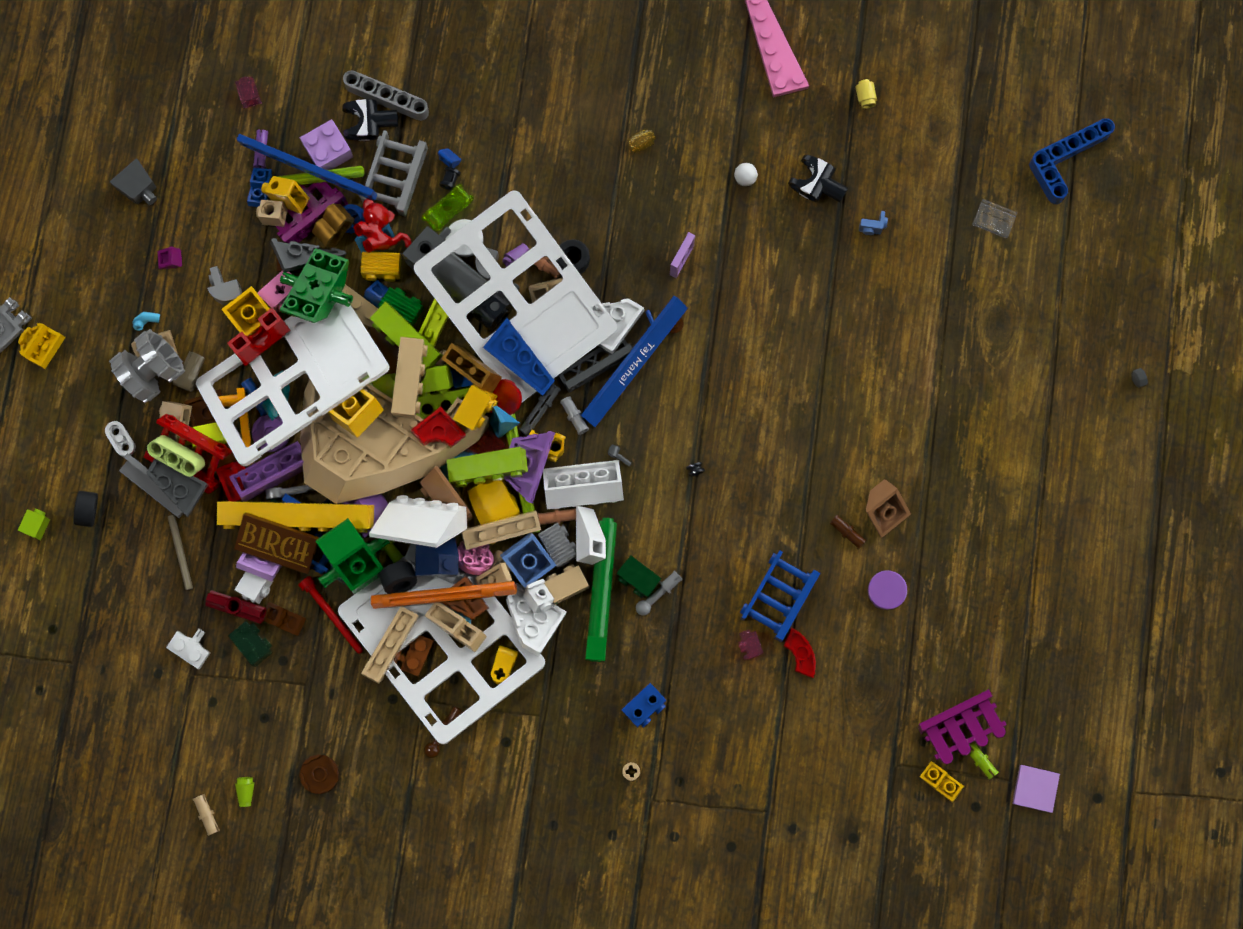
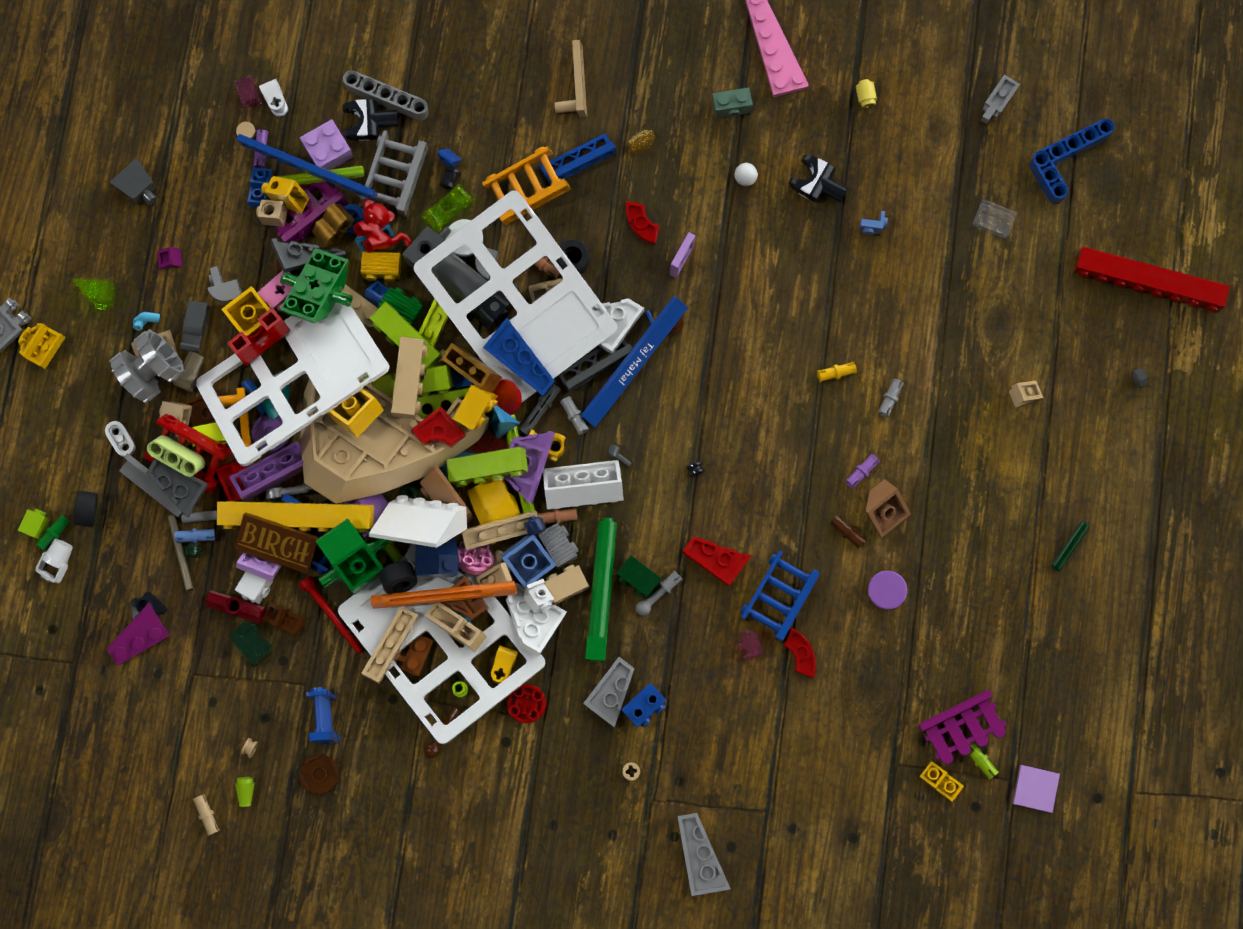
white plate [166,628,210,669] -> none
medium lavender cone [502,243,530,267] -> none
white slope [576,506,606,565] -> none
none -> green pin [35,514,71,552]
none -> white piece [36,539,73,583]
none -> clear neon green slope [73,278,116,309]
none -> magenta wing [107,602,169,666]
none -> black animal [131,592,167,619]
none -> medium blue pin [175,528,215,544]
none -> dark grey piece [180,300,211,353]
none -> light grey piece [181,510,217,523]
none -> clear green plate [184,543,203,558]
none -> tan tile [236,122,256,139]
none -> tan bush [241,738,258,758]
none -> white piece [259,79,288,117]
none -> blue fence [306,687,341,745]
none -> clear green plate [400,485,420,499]
none -> lime pin [452,682,468,697]
none -> light orange fence [482,146,571,225]
none -> red tile [507,684,546,724]
none -> dark blue piece [524,515,546,536]
none -> blue fence [540,133,616,186]
none -> tan piece [555,40,587,117]
none -> light grey wing [583,657,634,728]
none -> red tile [626,201,659,245]
none -> light grey wing [677,813,731,896]
none -> red wing [682,536,752,587]
none -> sand green brick [712,87,753,119]
none -> yellow pin [817,362,857,382]
none -> medium lavender pin [845,454,880,489]
none -> light grey pin [878,379,904,418]
none -> light grey hinge [981,74,1020,124]
none -> tan slope [1009,381,1043,407]
none -> dark green axle [1051,521,1090,572]
none -> red brick [1073,246,1230,312]

